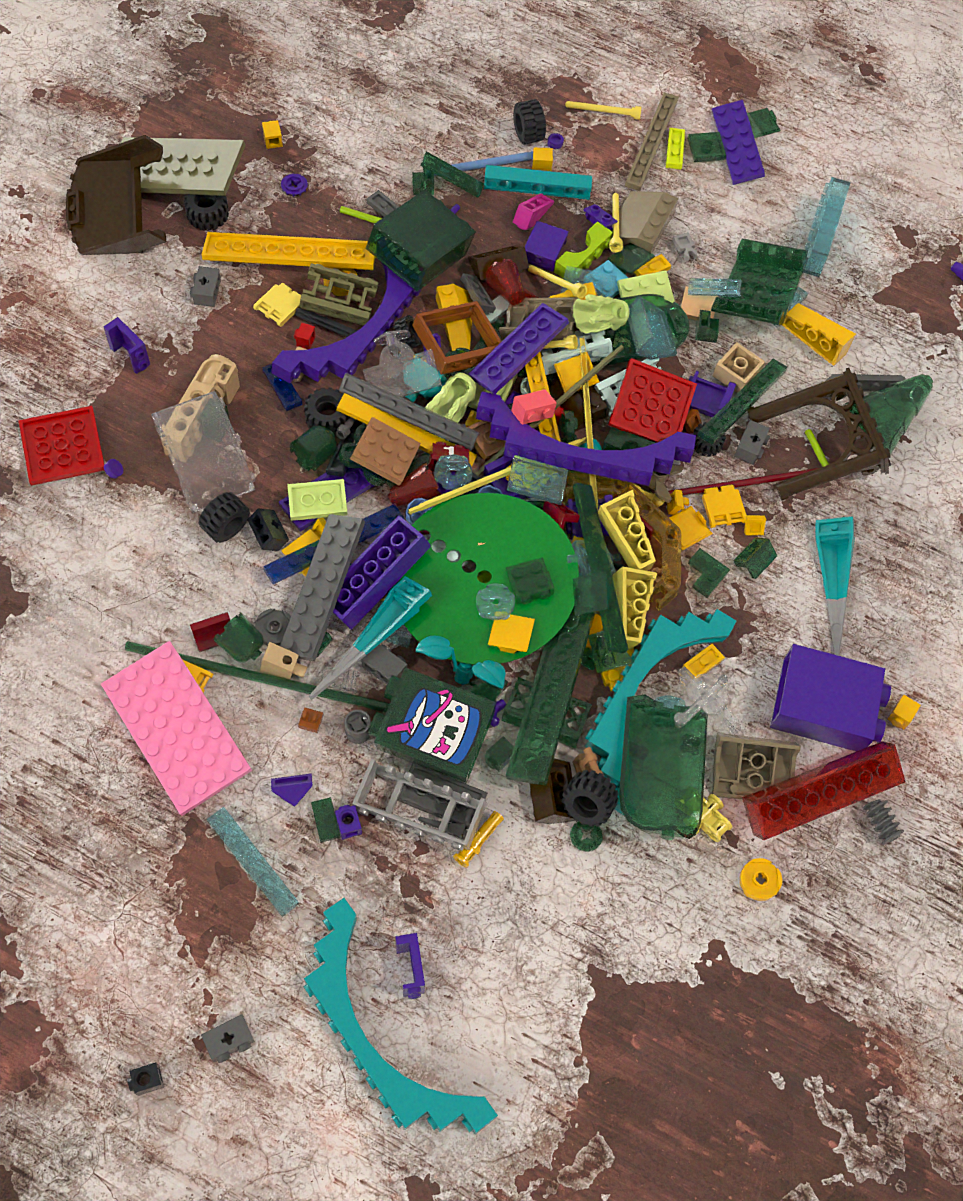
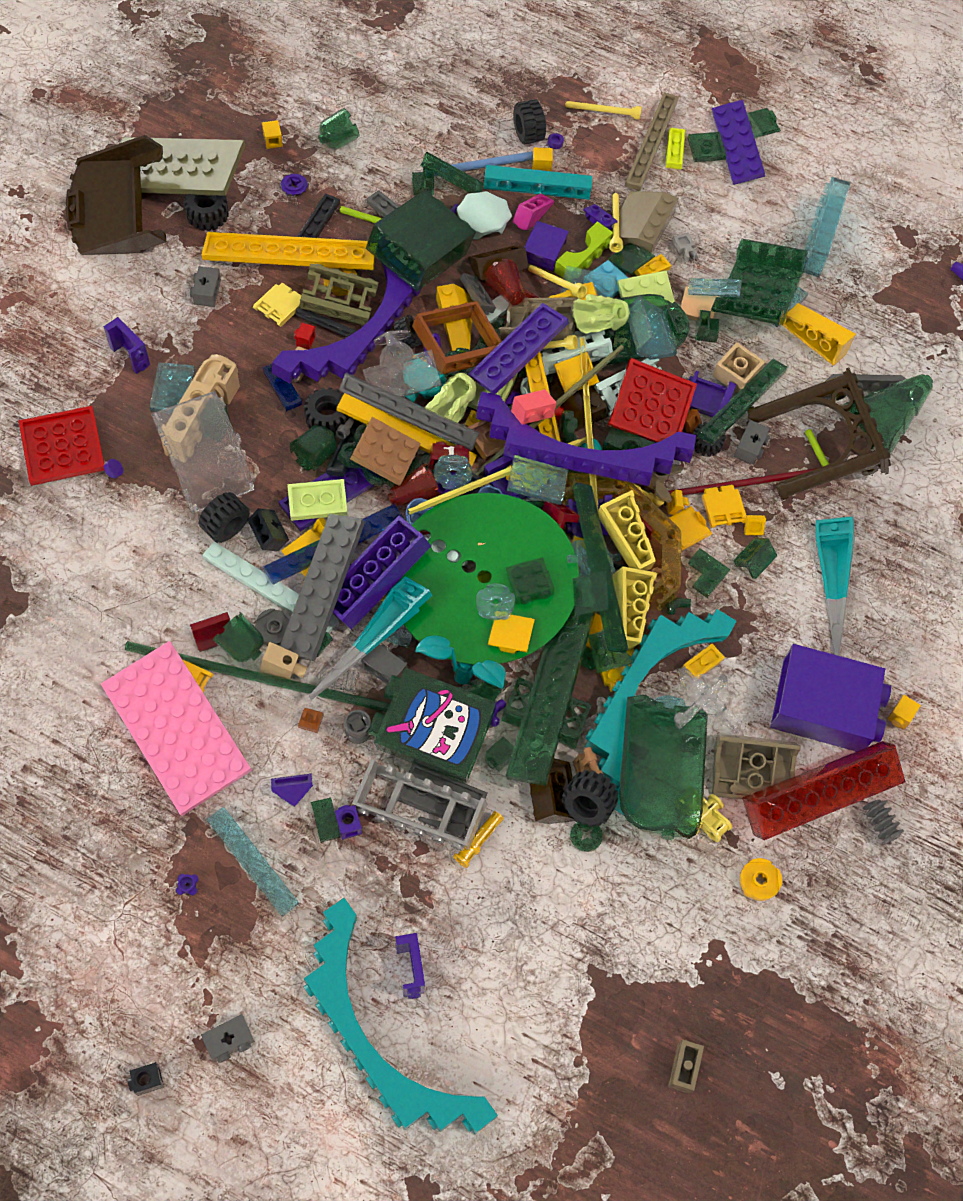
none -> clear light blue plate [149,363,195,413]
none -> dark purple plate [176,874,199,896]
none -> light aqua plate [202,542,339,636]
none -> black tile [297,193,340,238]
none -> clear green cylinder [318,108,360,150]
none -> light aqua piece [457,191,512,239]
none -> clear green arm [666,598,691,615]
none -> dark tan brick [668,1040,704,1094]

